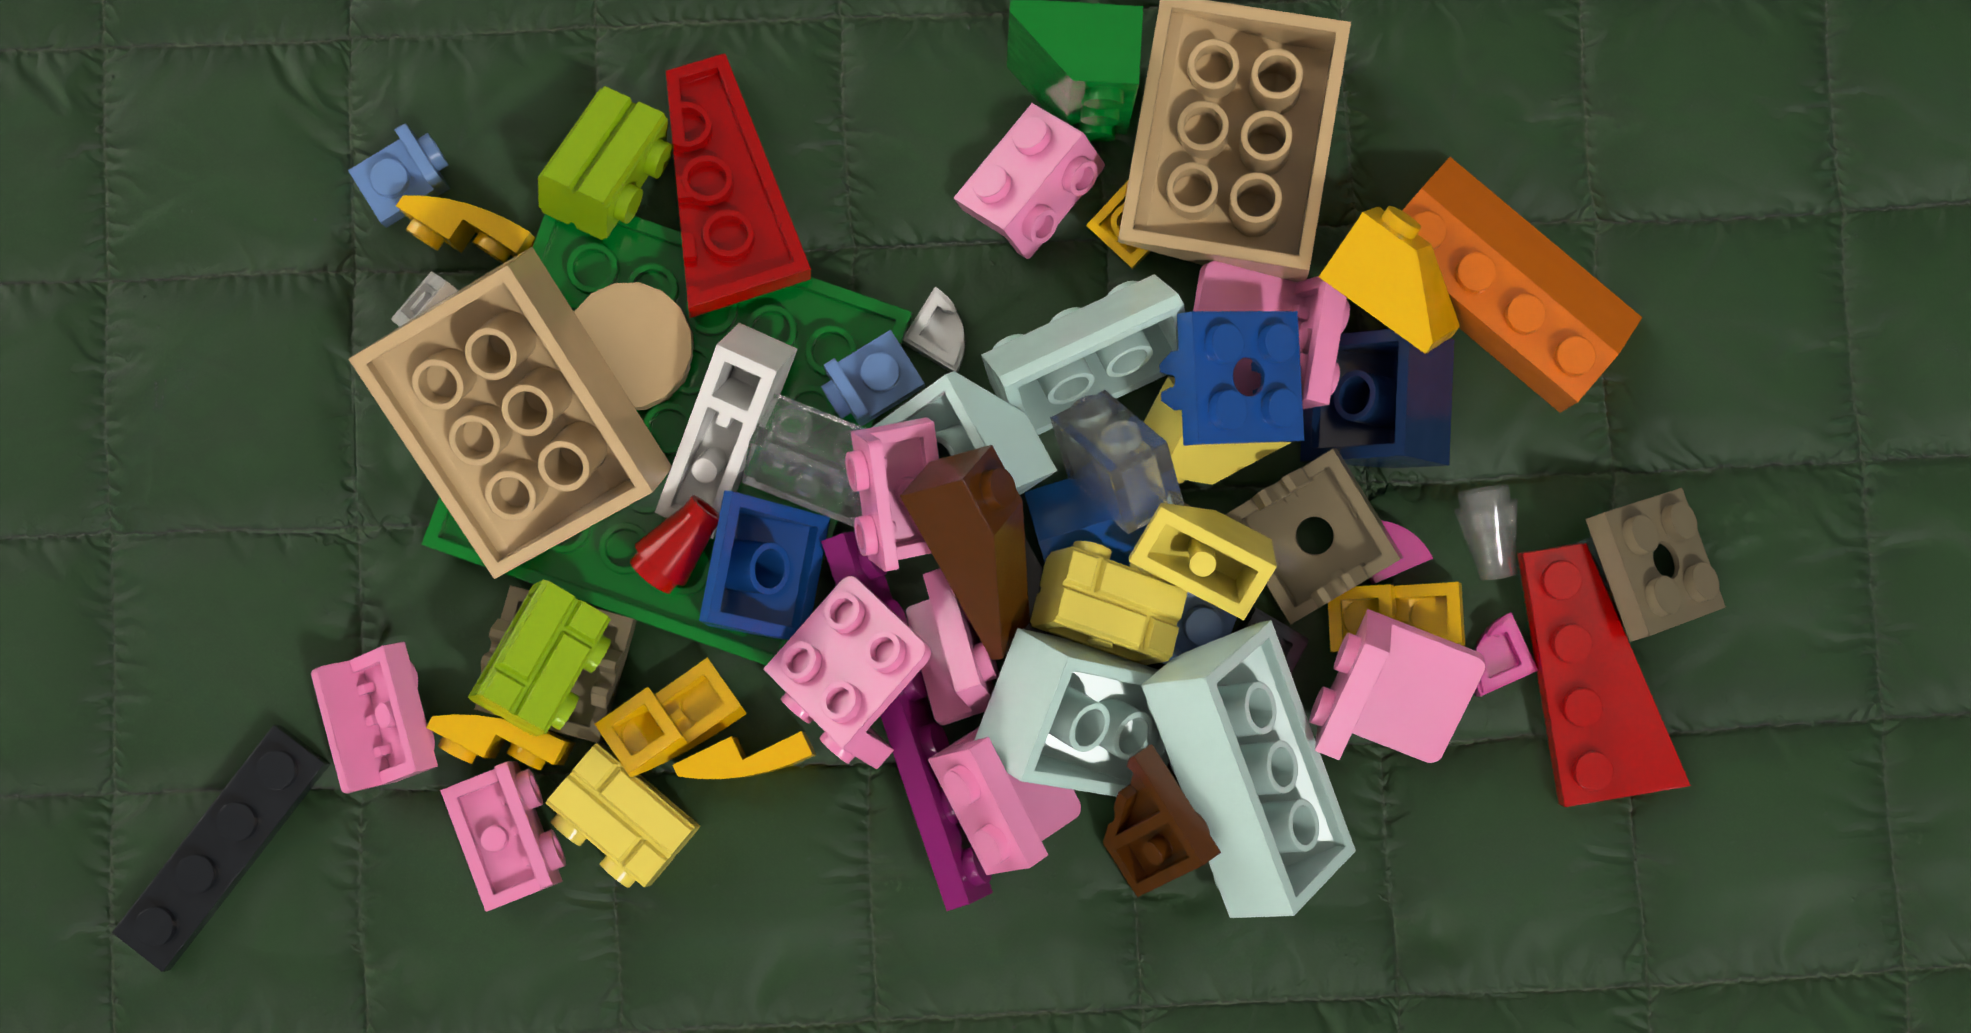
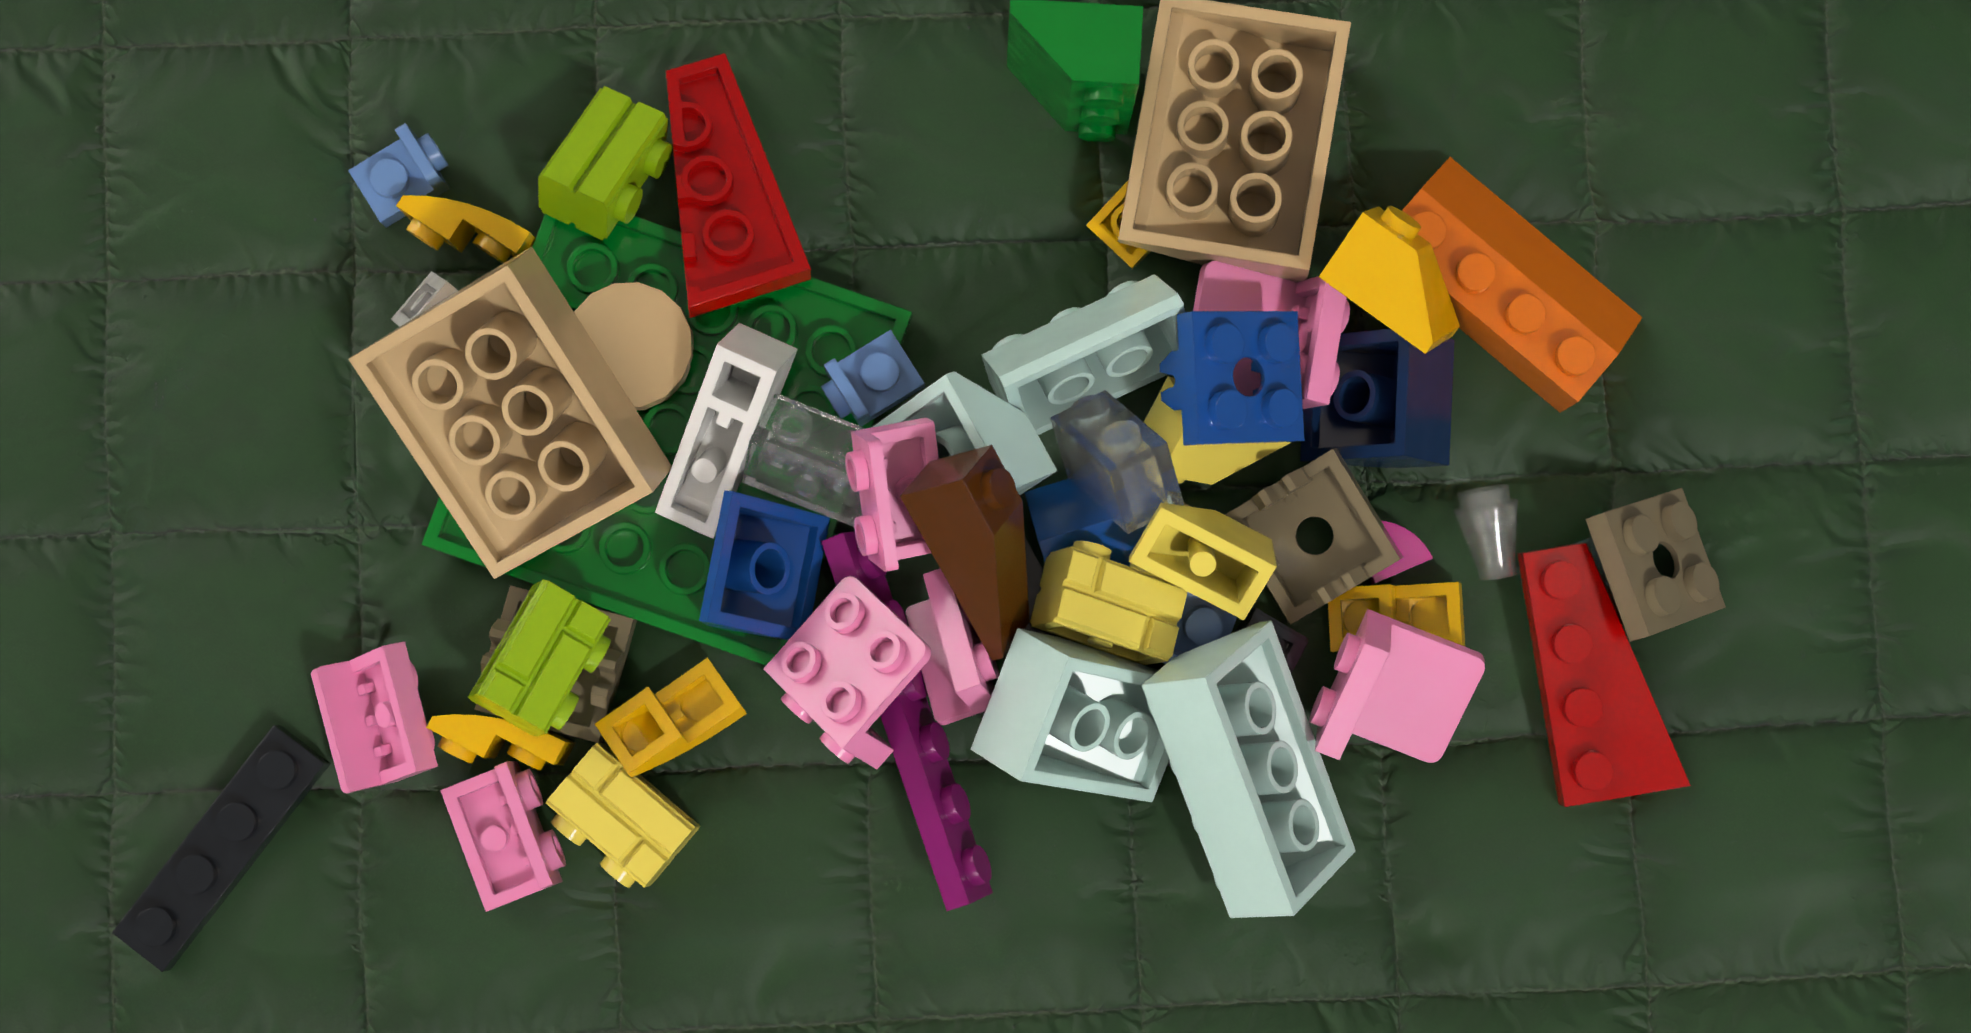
red cone [630,495,720,594] -> none
yellow slope [672,731,816,779] -> none
white tile [903,287,965,372] -> none
bright pink bracket [928,727,1081,875] -> none
bright pink bracket [954,103,1105,259] -> none
reddish brown wing [1103,744,1221,897] -> none
dark pink tile [1474,612,1538,697] -> none

